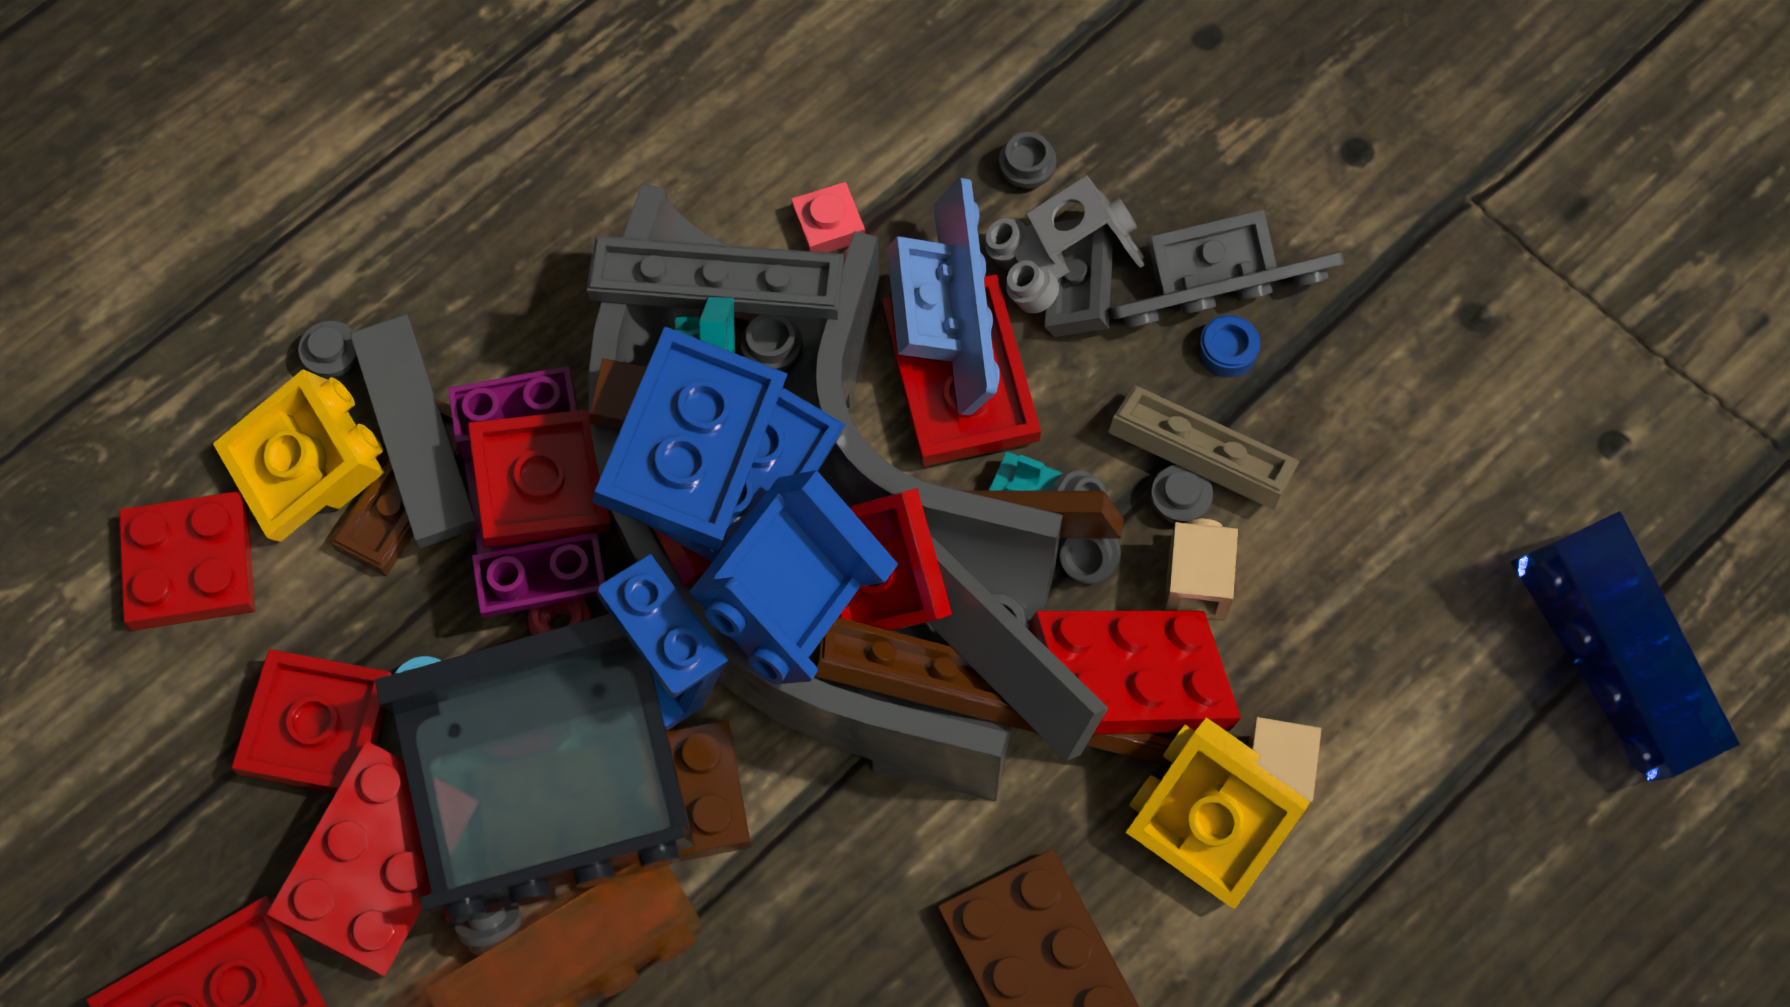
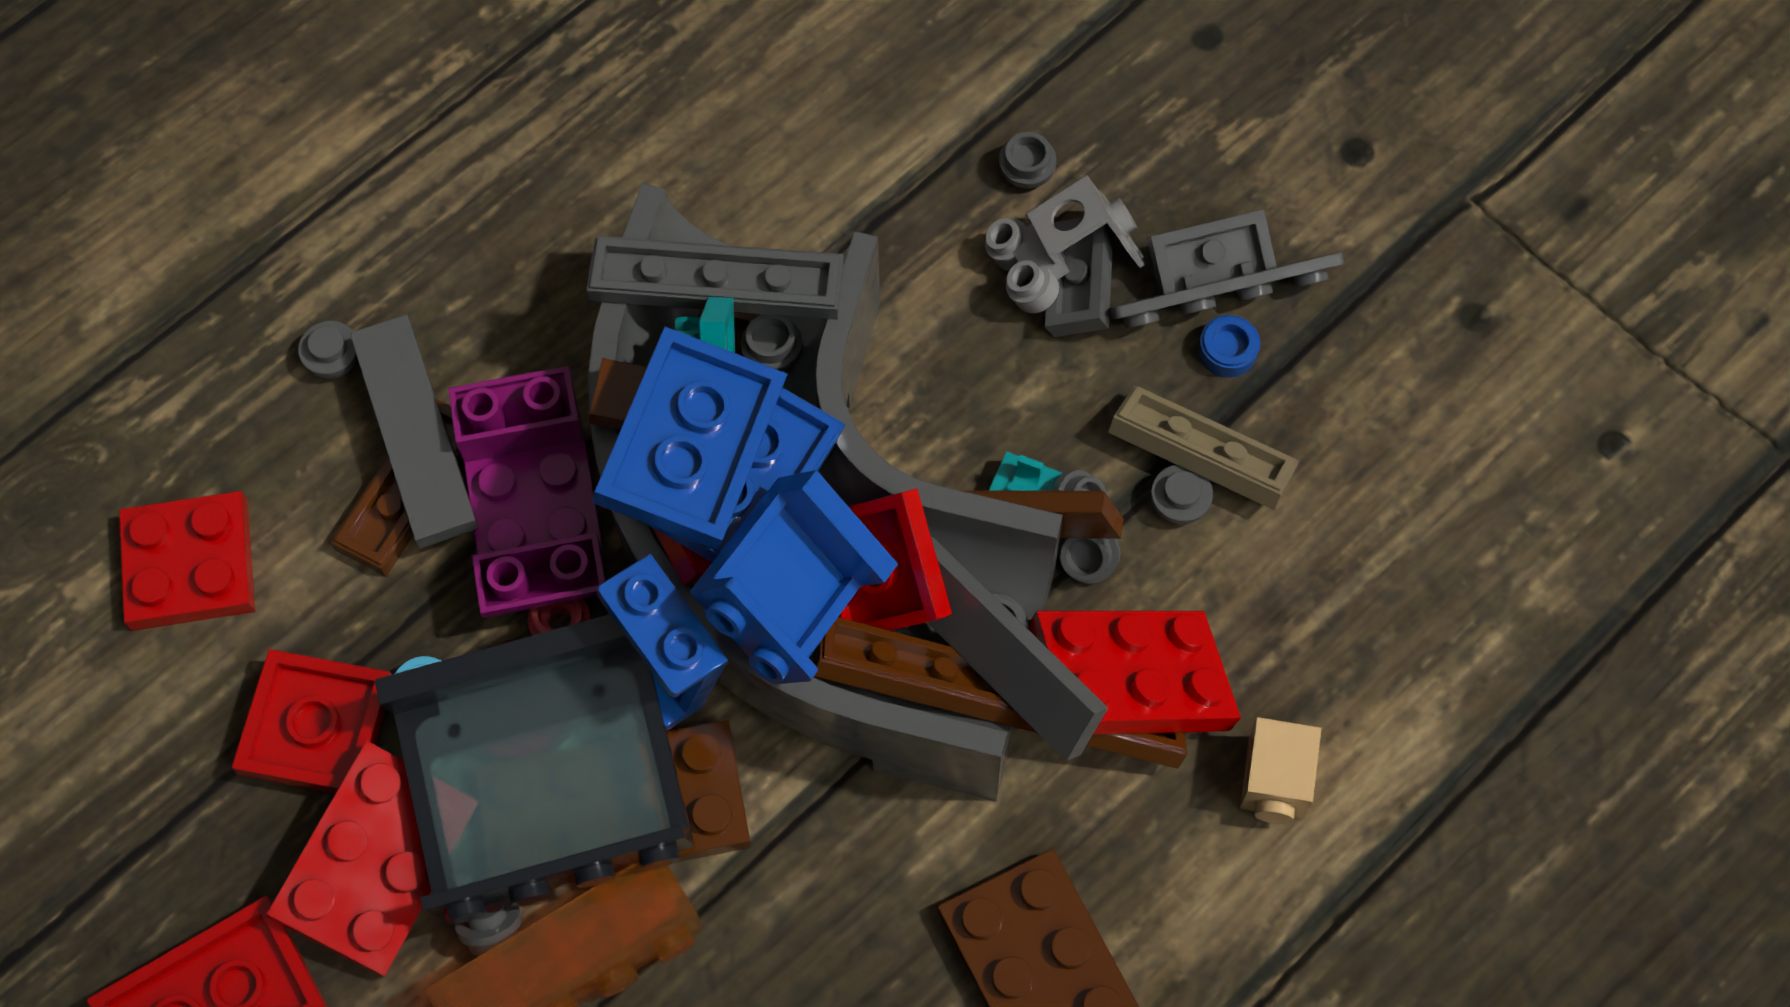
yellow plate [213,369,385,542] -> none
red plate [468,409,611,548] -> none
coral plate [791,182,865,253] -> none
red plate [882,274,1041,467] -> none
medium blue bracket [887,178,1000,415] -> none
yellow plate [1126,717,1310,910] -> none
tan brick [1164,518,1238,620] -> none
clear blue wedge [1510,511,1740,781] -> none

